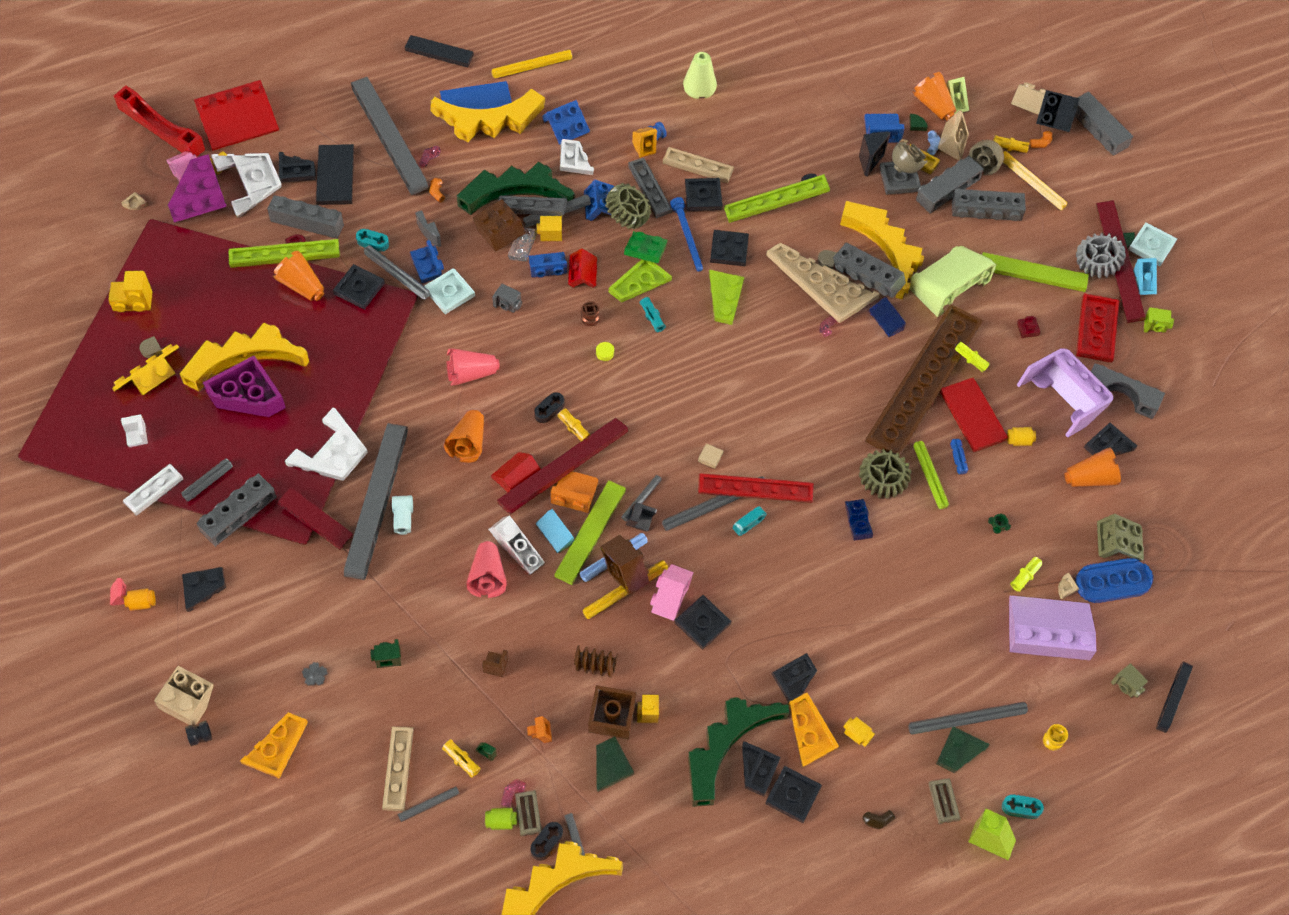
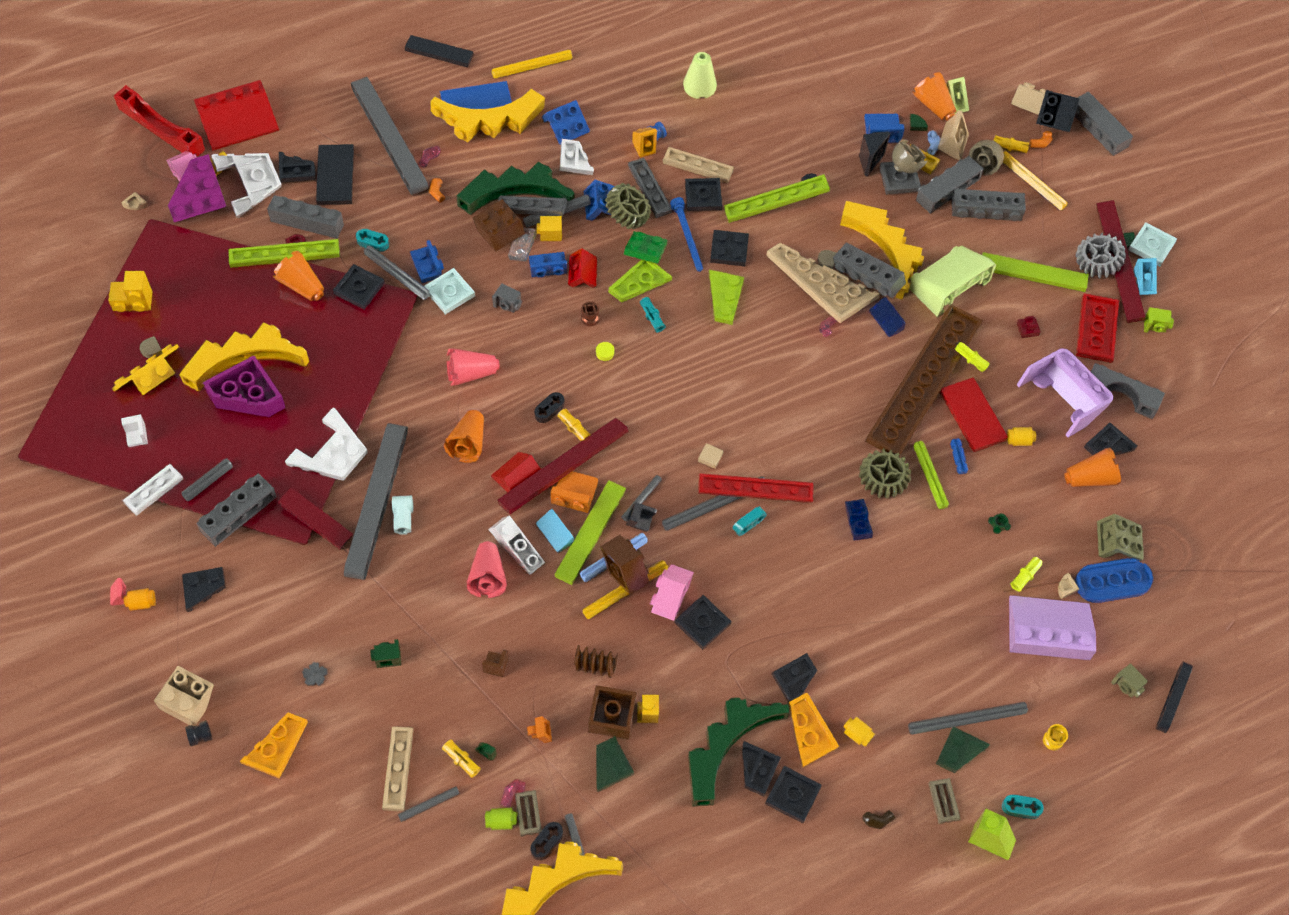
dark grey slope [415,210,441,247] -> none

